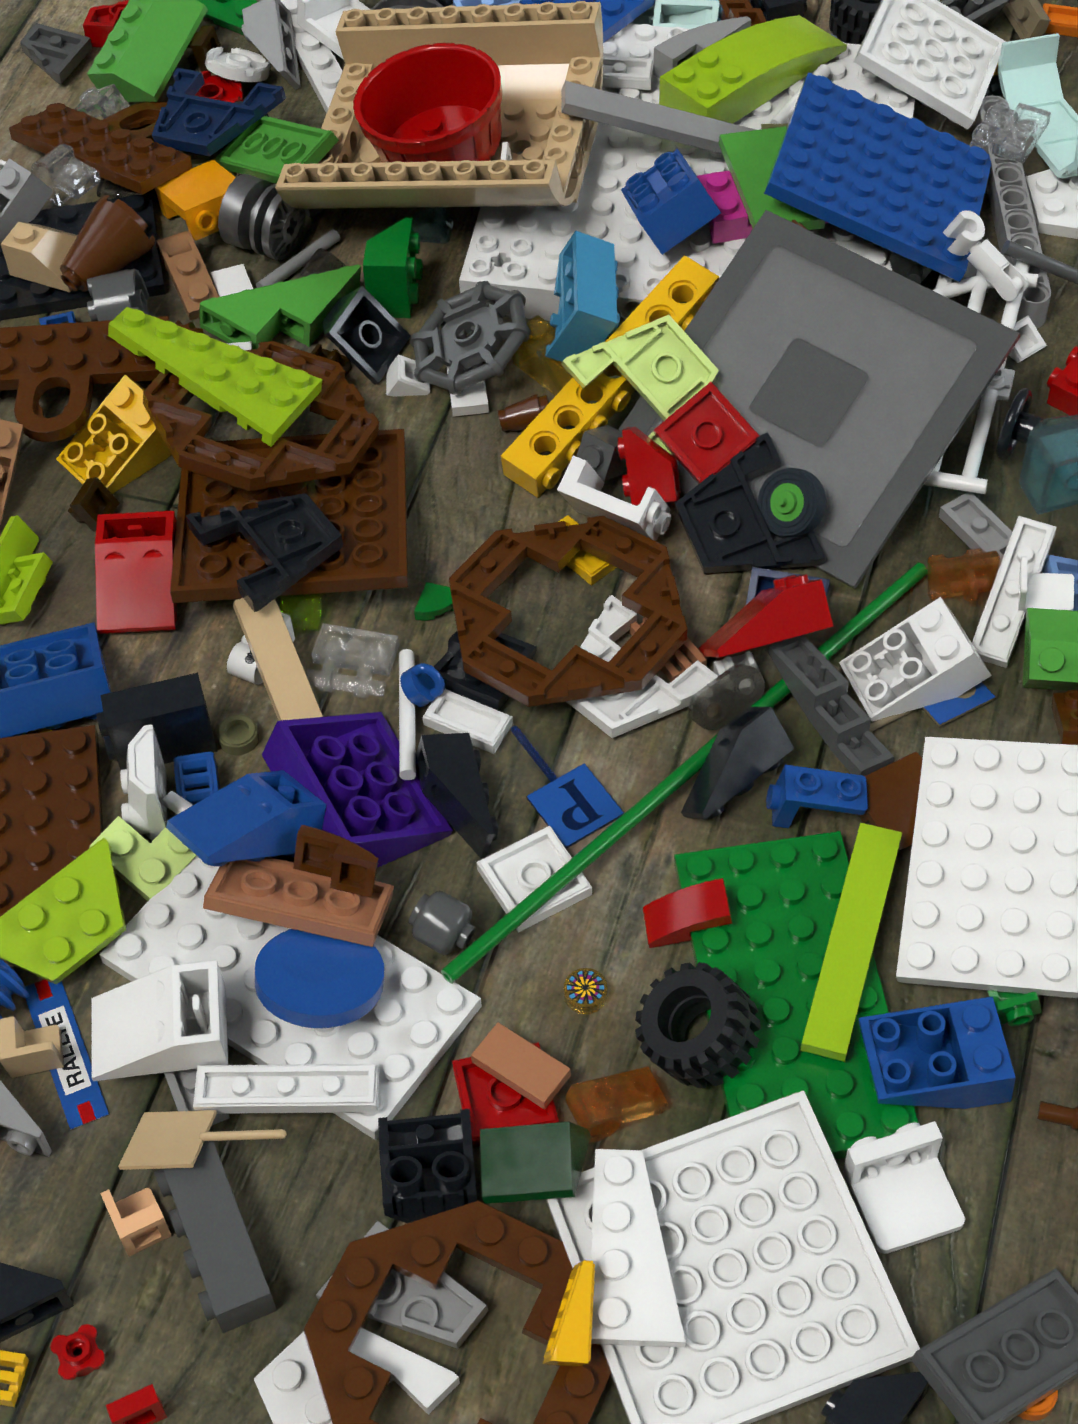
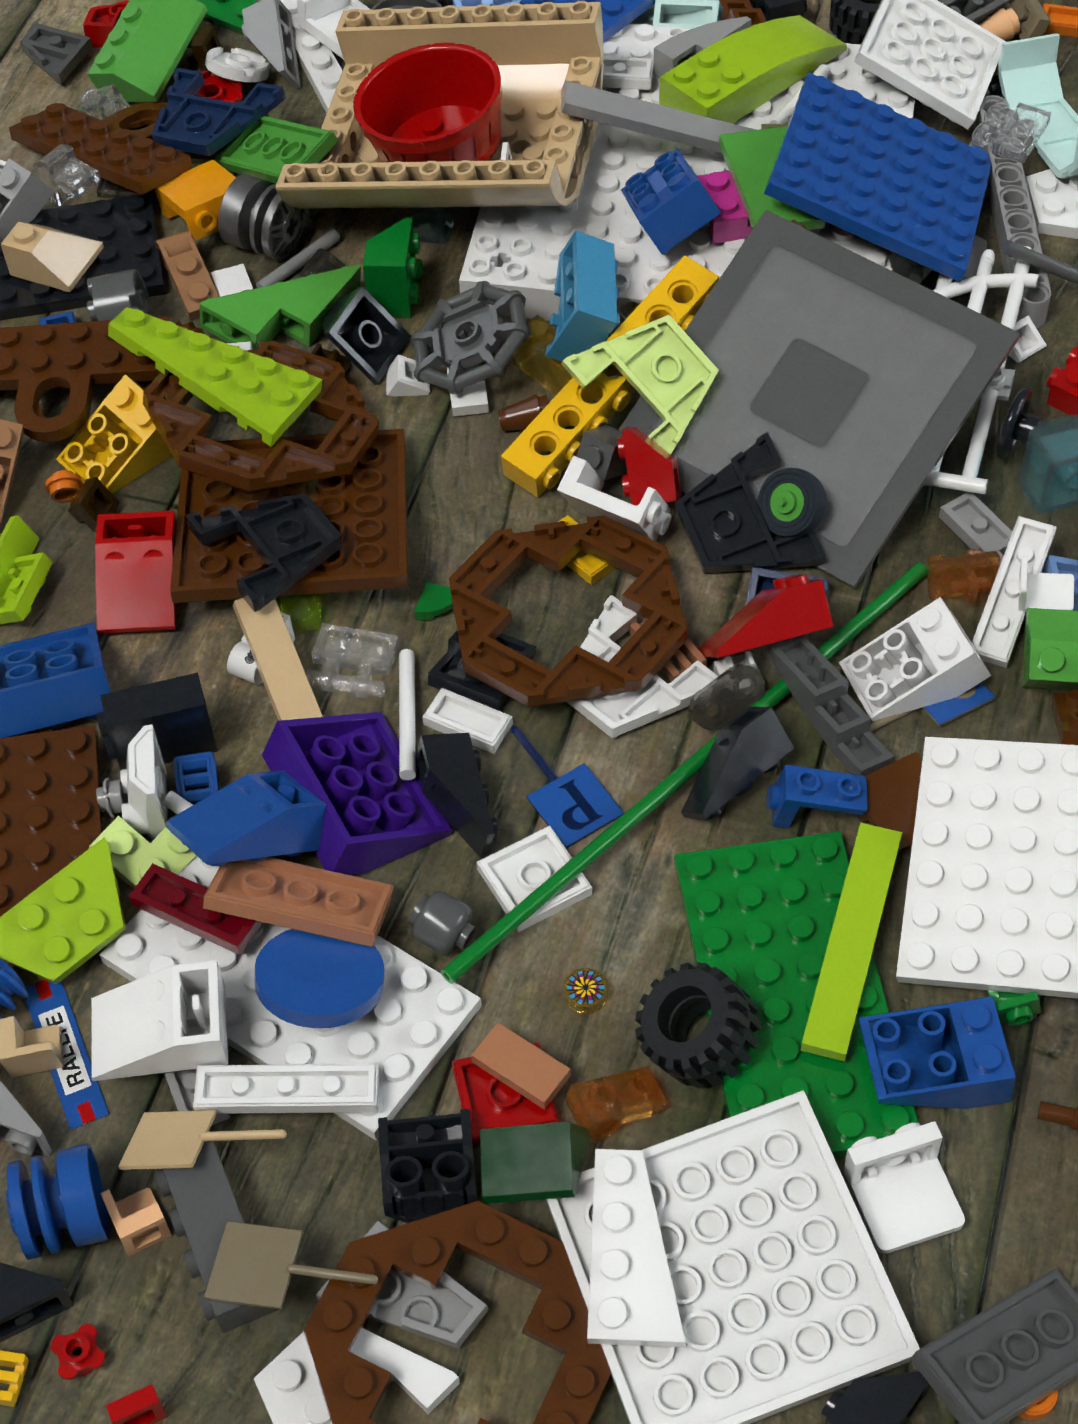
reddish brown cone [60,195,155,292] -> none
olive tile [217,714,259,755] -> none
reddish brown slope [293,825,379,898] -> none
blue tile [400,663,445,707] -> none
yellow slope [543,1260,595,1366] -> none
red slope [643,878,732,948] -> none
red tile [654,382,760,484] -> none
white piece [943,210,1029,301] -> none
none -> blue wheel [6,1143,110,1260]
none -> orange plate [45,470,83,502]
none -> light grey plate [96,778,128,818]
none -> dark red plate [129,863,263,956]
none -> dark tan piece [204,1221,378,1310]
none -> light nougat cone [978,8,1020,40]

